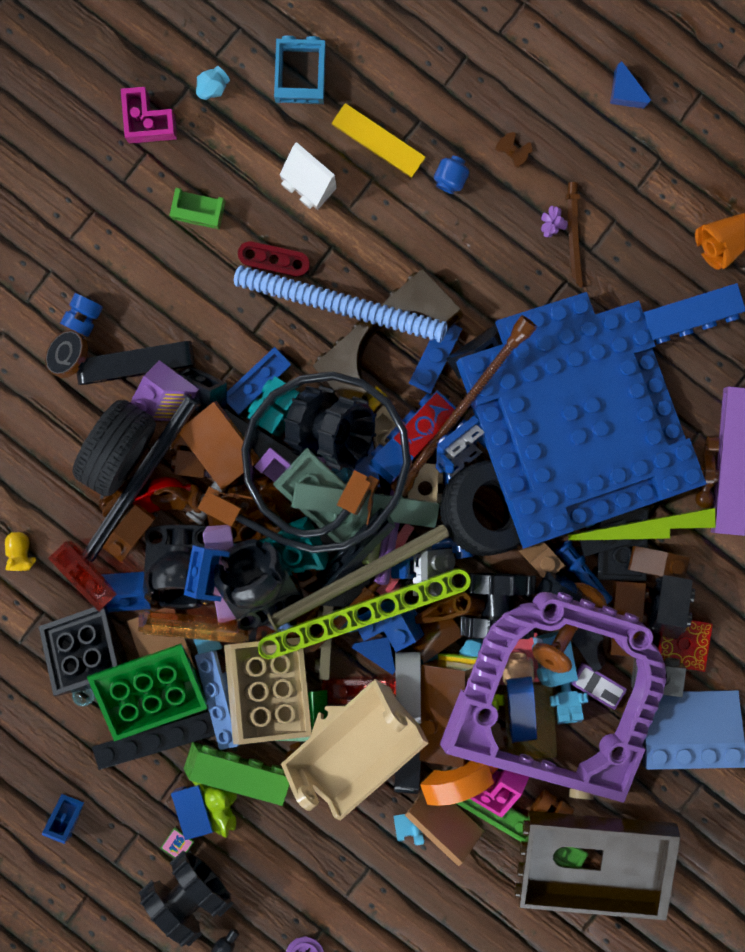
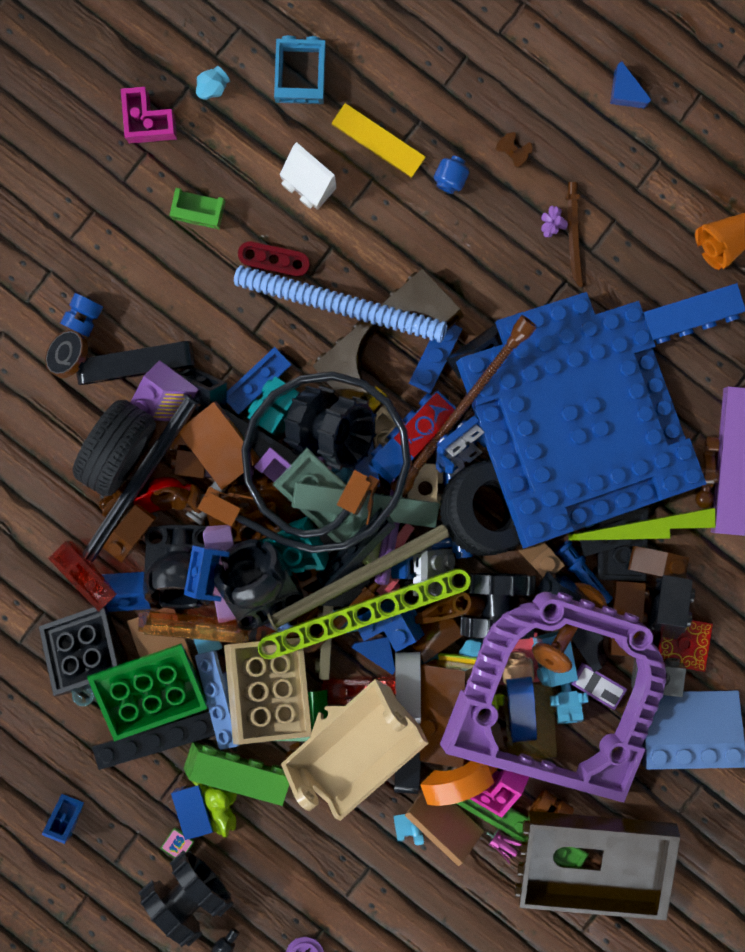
yellow animal [5,532,36,571] -> none
tan tile [569,788,594,800] -> none
none -> flat silver piece [487,829,521,864]

